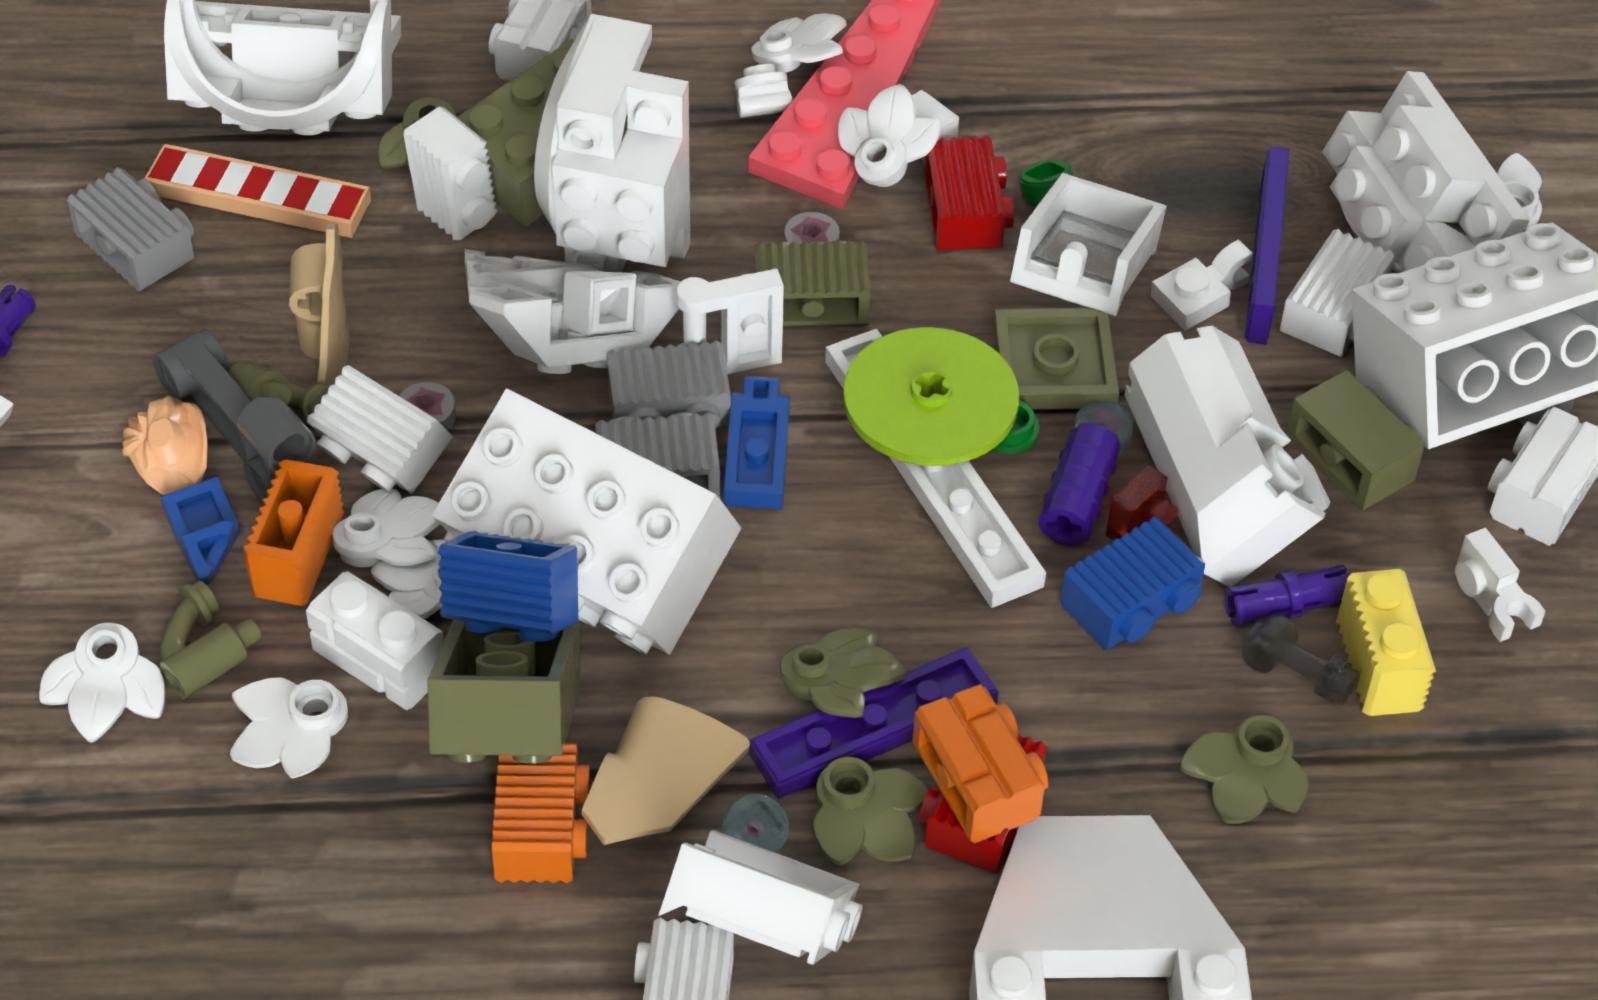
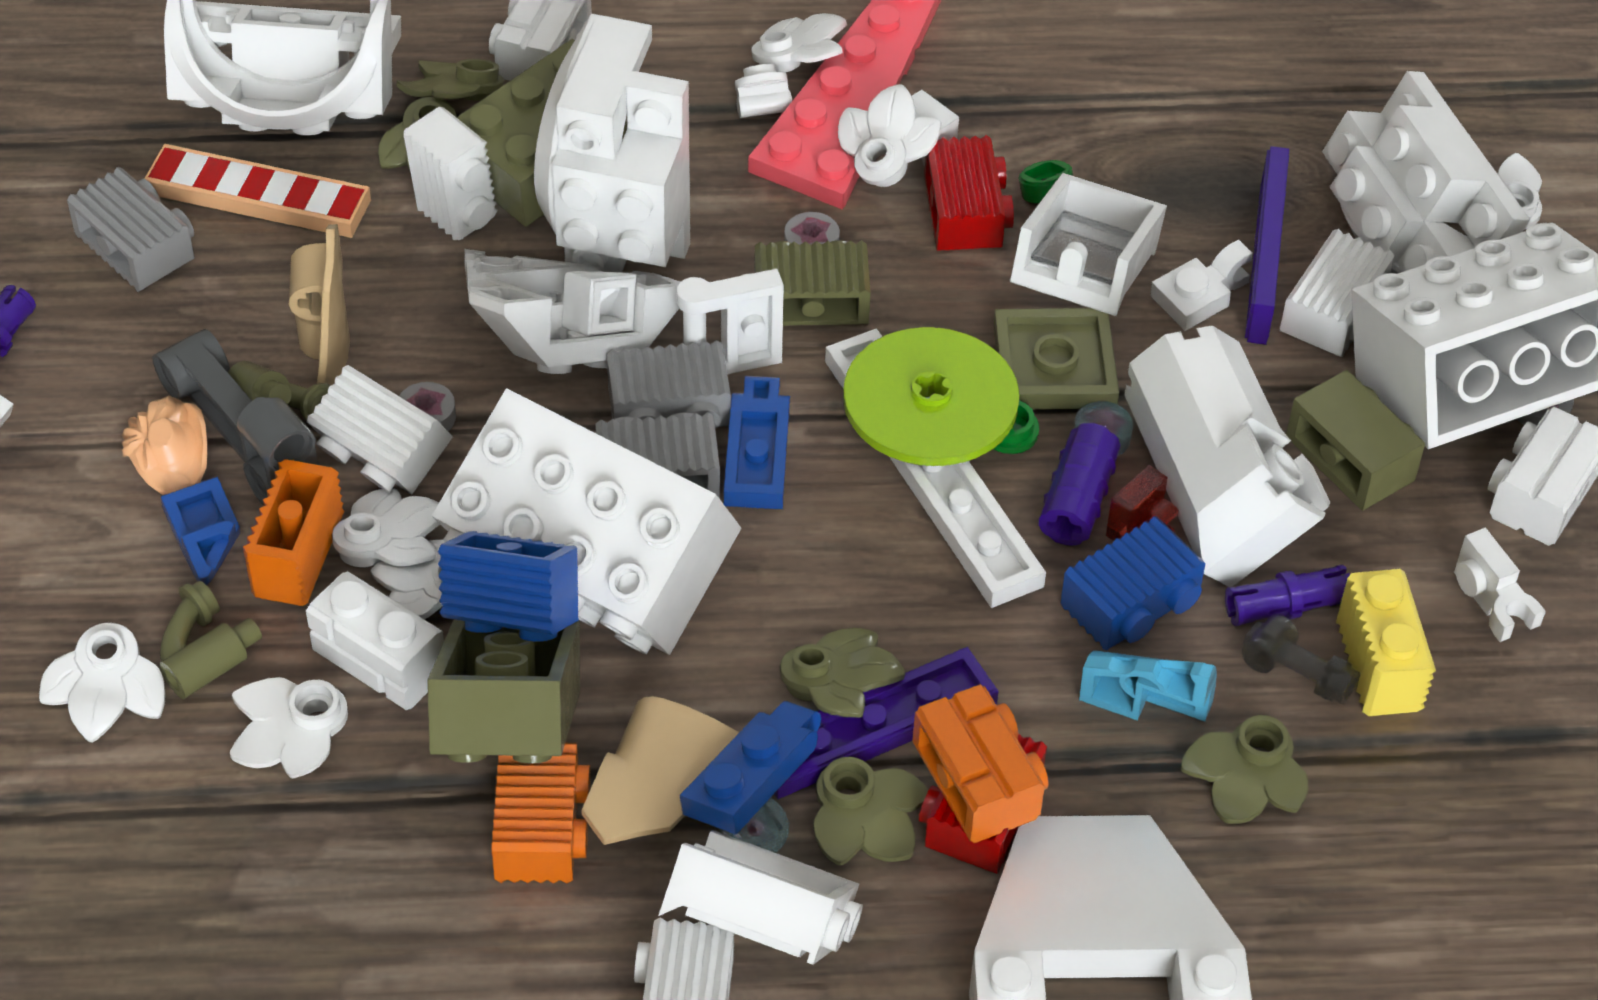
none -> olive plate [396,59,504,101]
none -> blue hinge [679,701,821,835]
none -> medium azure slope [1079,650,1217,722]

